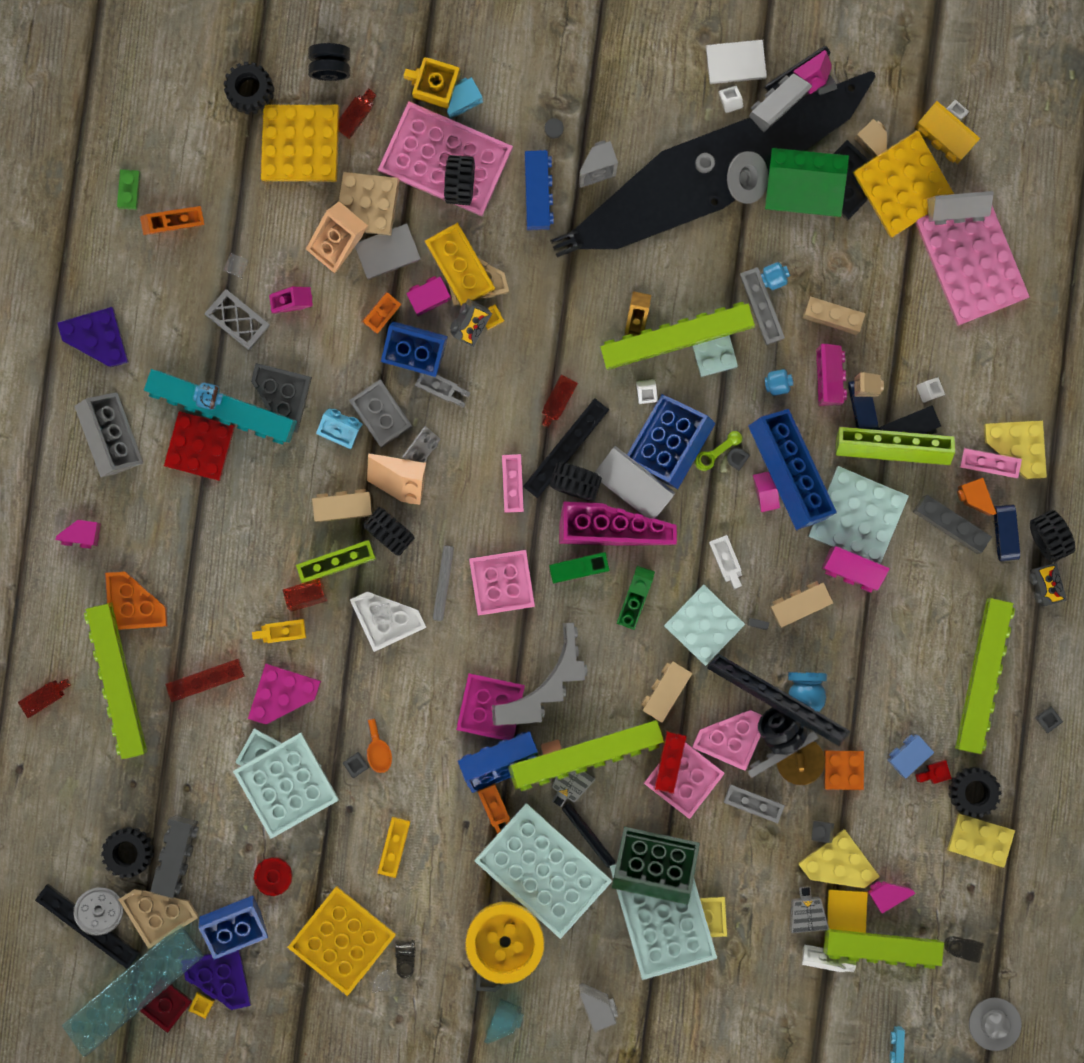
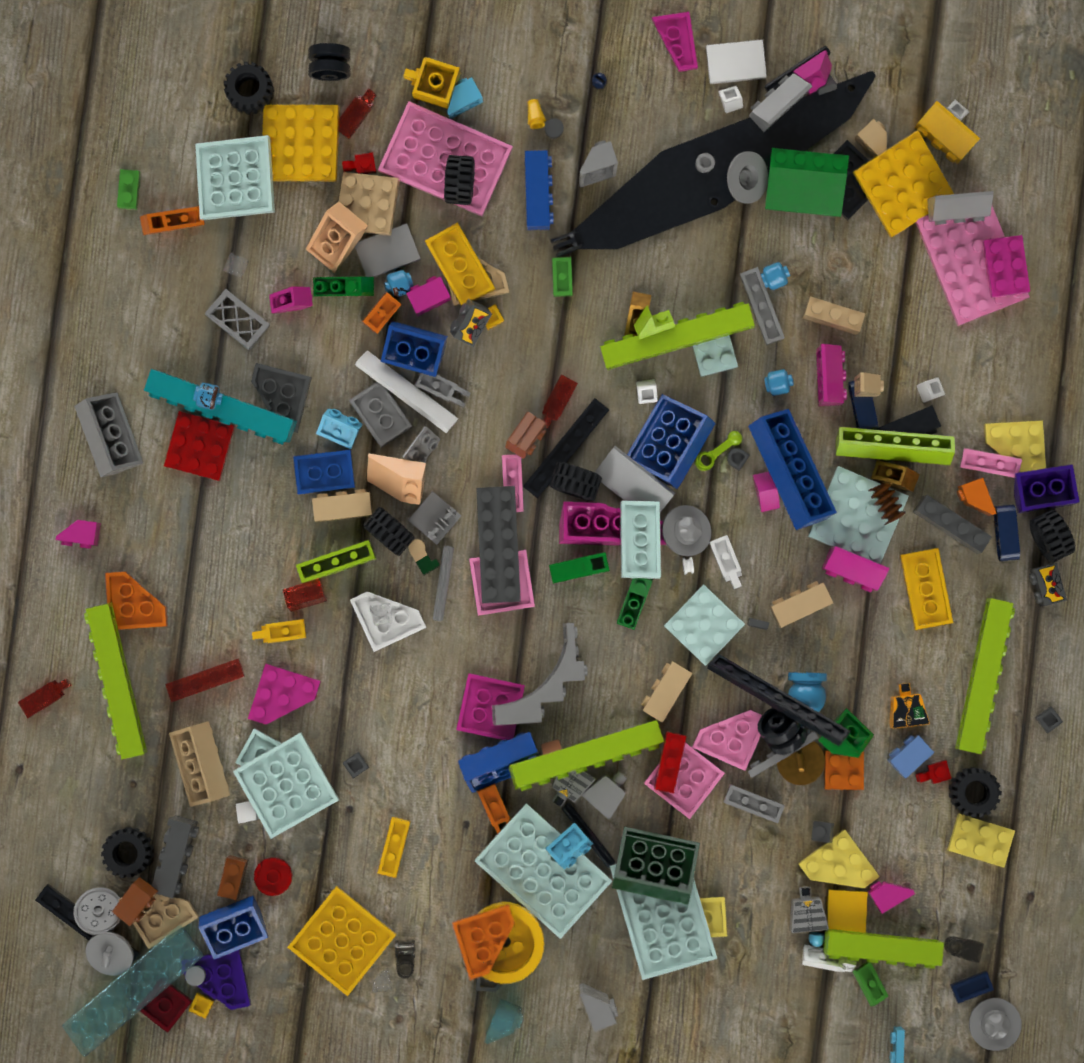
dark purple plate [57,307,129,368] -> none
orange piece [367,719,392,773] -> none
none -> light grey shield [86,932,134,976]
none -> dark orange brick [112,877,158,926]
none -> tan slope [169,721,230,807]
none -> light grey tile [185,965,206,986]
none -> light aqua plate [195,135,275,220]
none -> dark orange brick [217,855,249,900]
none -> white slope [236,801,259,824]
none -> blue plate [293,450,355,495]
none -> green slope [313,276,374,296]
none -> red plate [342,152,376,174]
none -> white tile [355,350,458,433]
none -> dark azure head [384,270,413,298]
none -> light grey hinge [408,491,461,545]
none -> leg [409,539,441,575]
none -> orange plate [452,904,515,980]
none -> dark grey plate [476,486,521,603]
none -> dark orange brick [505,412,547,459]
none -> yellow cone [527,99,546,129]
none -> medium azure bracket [545,822,593,869]
none -> bright green plate [552,257,573,297]
none -> light grey torso [582,771,627,819]
none -> dark blue hinge [592,73,607,89]
none -> light aqua plate [620,501,661,579]
none -> lime slope [634,305,675,339]
none -> dark pink wing [652,12,698,72]
none -> light grey hat [662,505,711,556]
none -> white bush [682,557,694,575]
none -> medium azure hinge [809,932,825,947]
none -> green slope [818,708,874,758]
none -> bright green plate [852,962,889,1006]
none -> reddish brown piece [868,482,906,525]
none -> pearl gold slope [871,460,920,492]
none -> black torso [889,683,930,729]
none -> yellow tile [900,548,953,630]
none -> dark blue tile [950,971,994,1004]
none -> dark pink plate [983,235,1030,298]
none -> dark purple slope [1014,464,1080,513]

